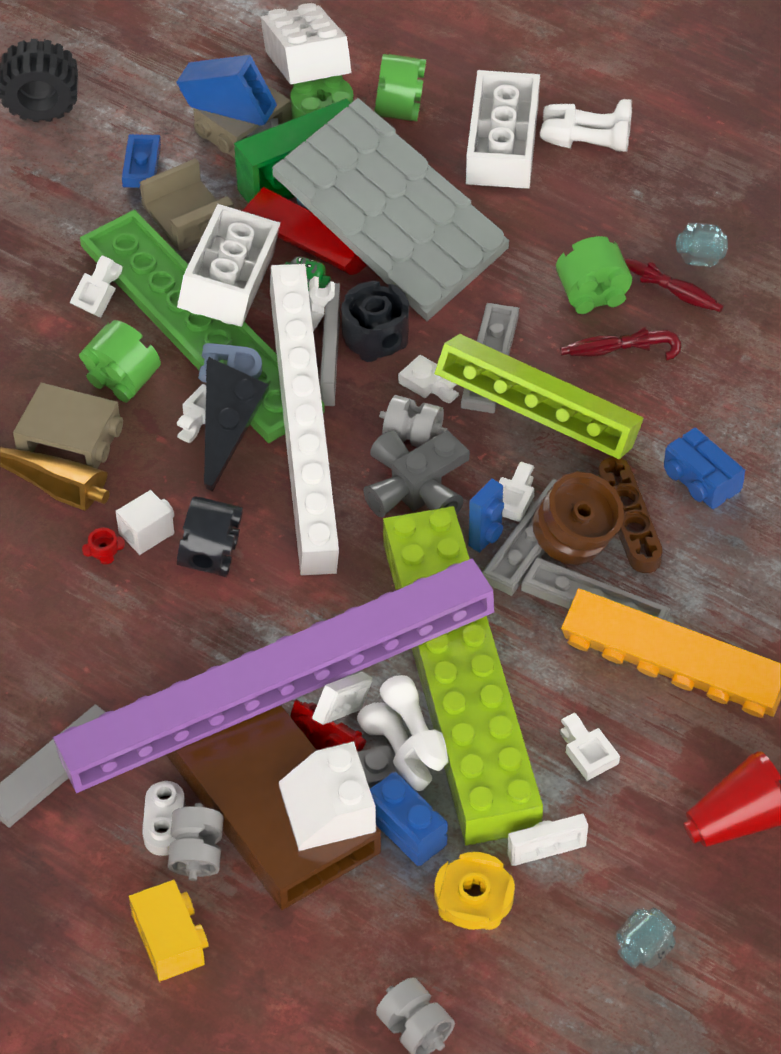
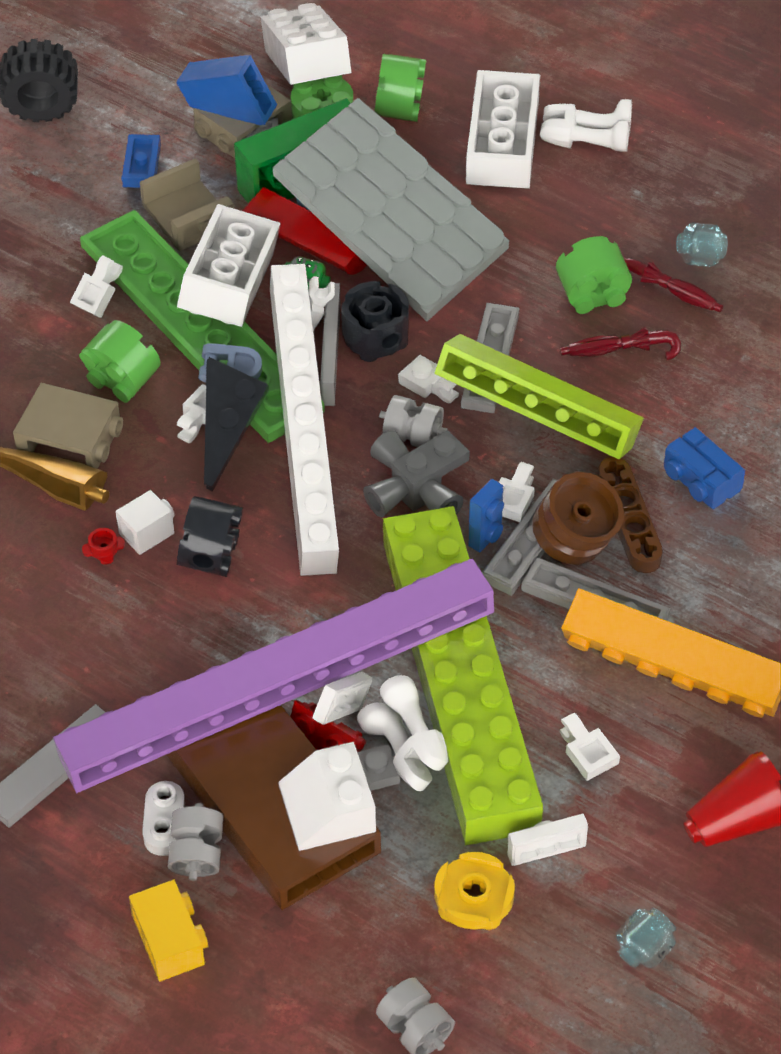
blue brick [370,772,448,866] -> none

